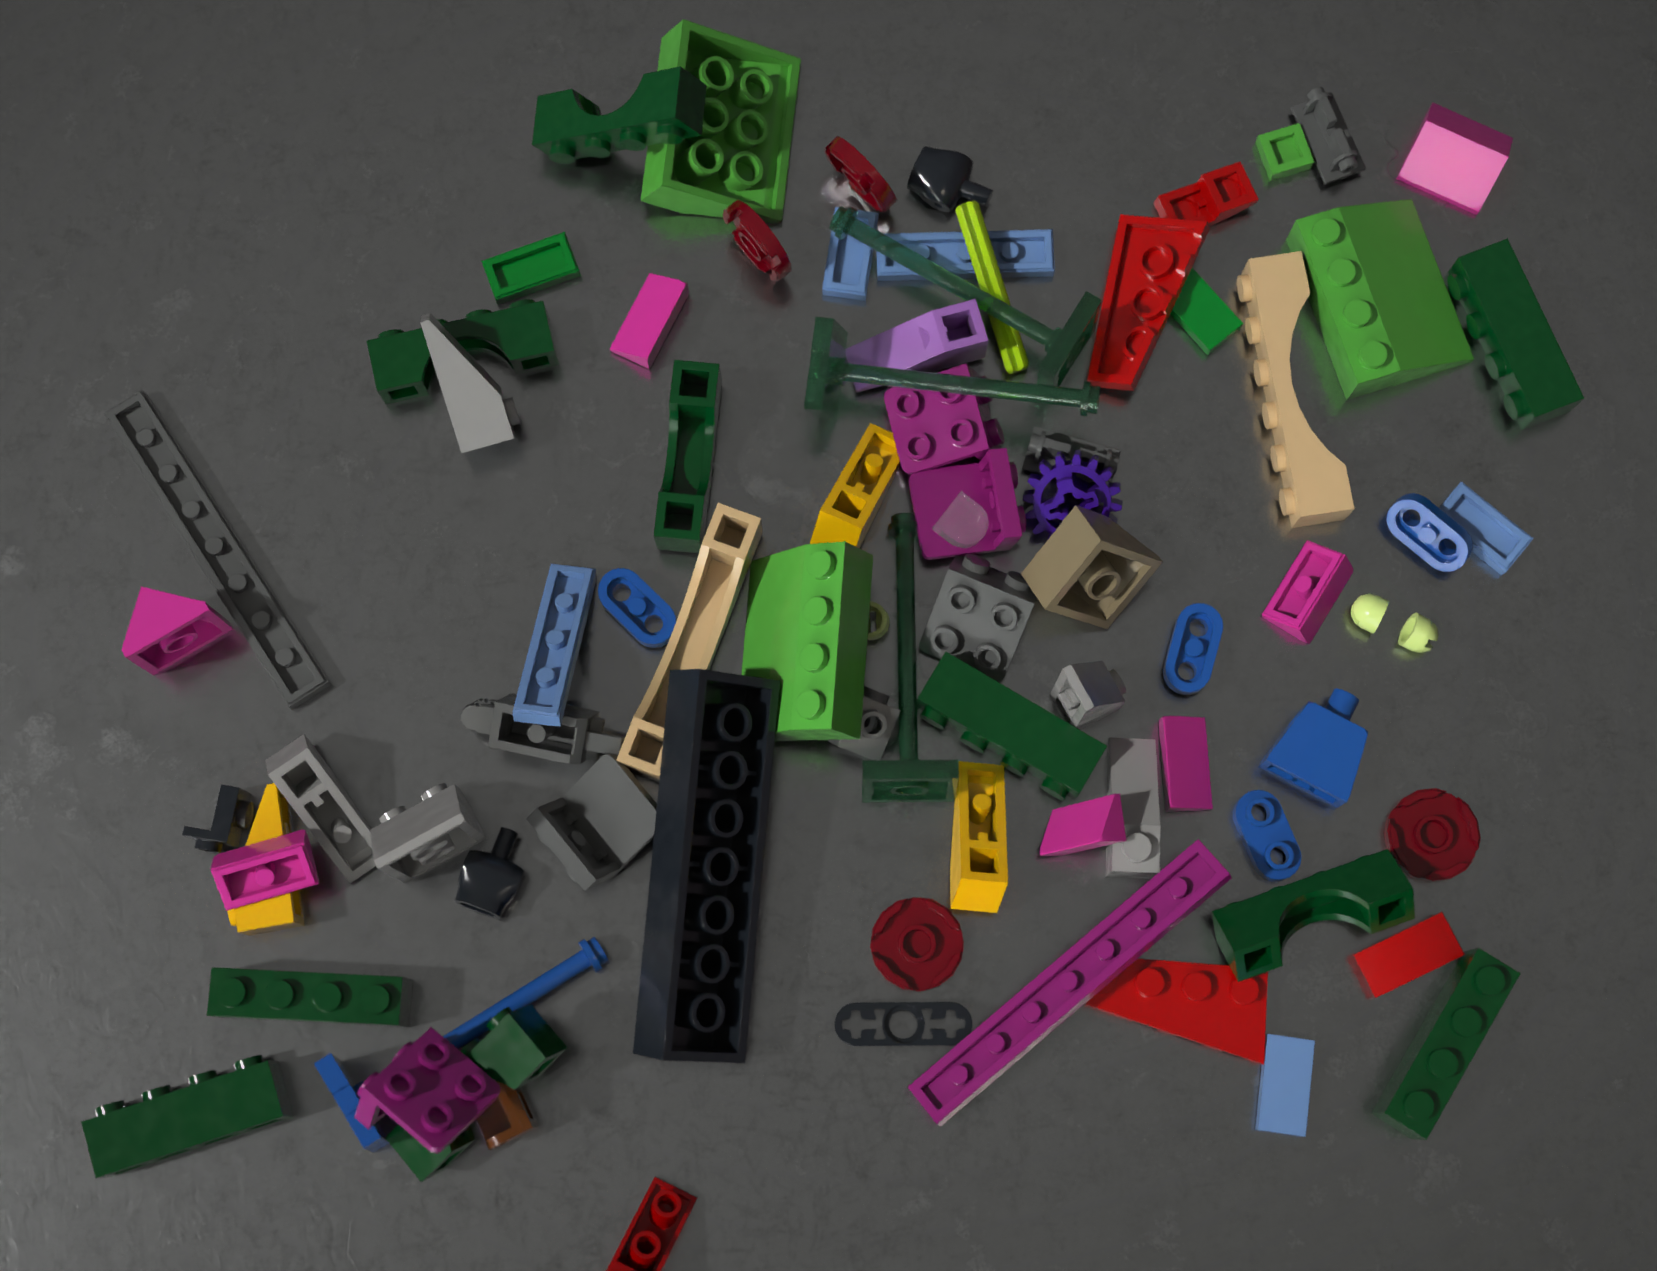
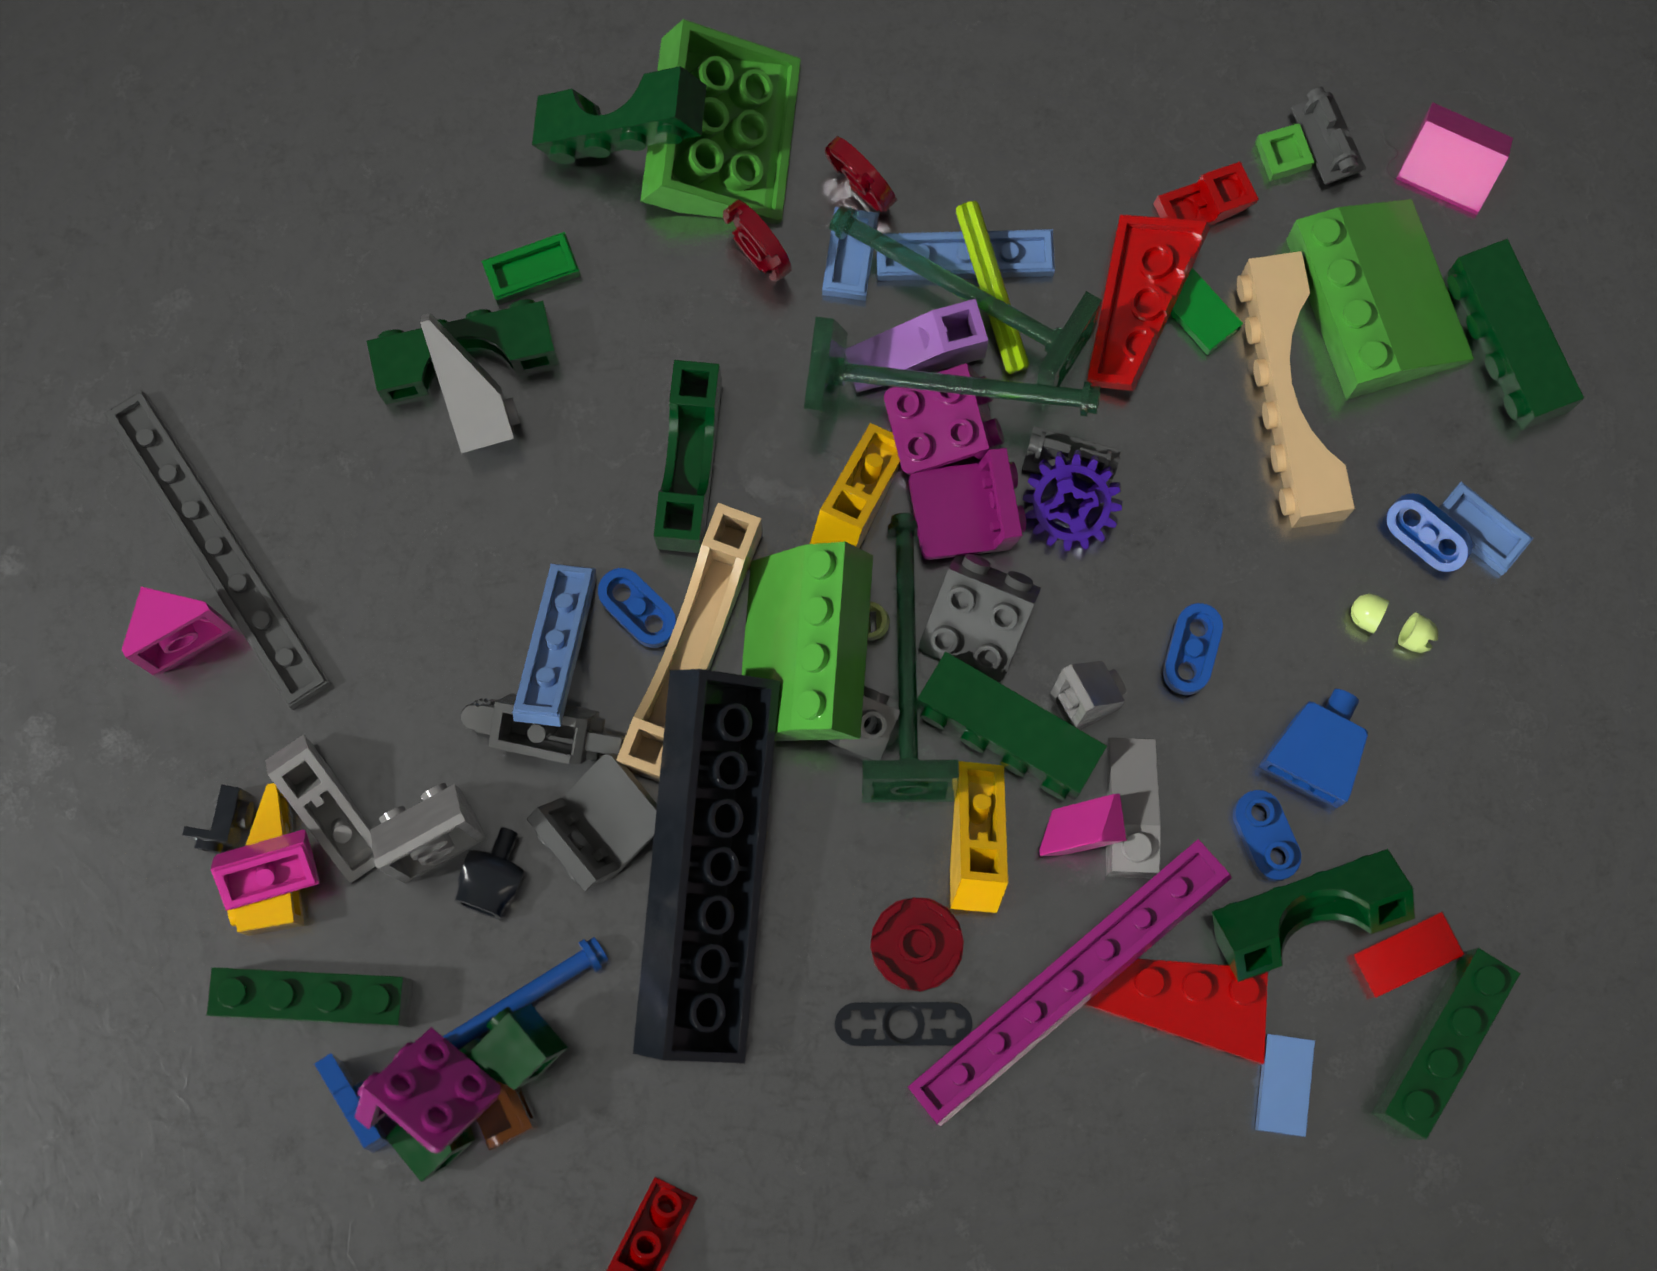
dark green brick [81,1055,294,1178] -> none
dark pink slope [610,273,690,369] -> none
black piece [907,146,993,212] -> none
clear tile [932,491,989,548] -> none
dark tan slope [1021,505,1163,629] -> none
dark pink slope [1158,716,1213,812] -> none
dark pink slope [1262,540,1353,644] -> none
dark red tile [1383,788,1481,882] -> none

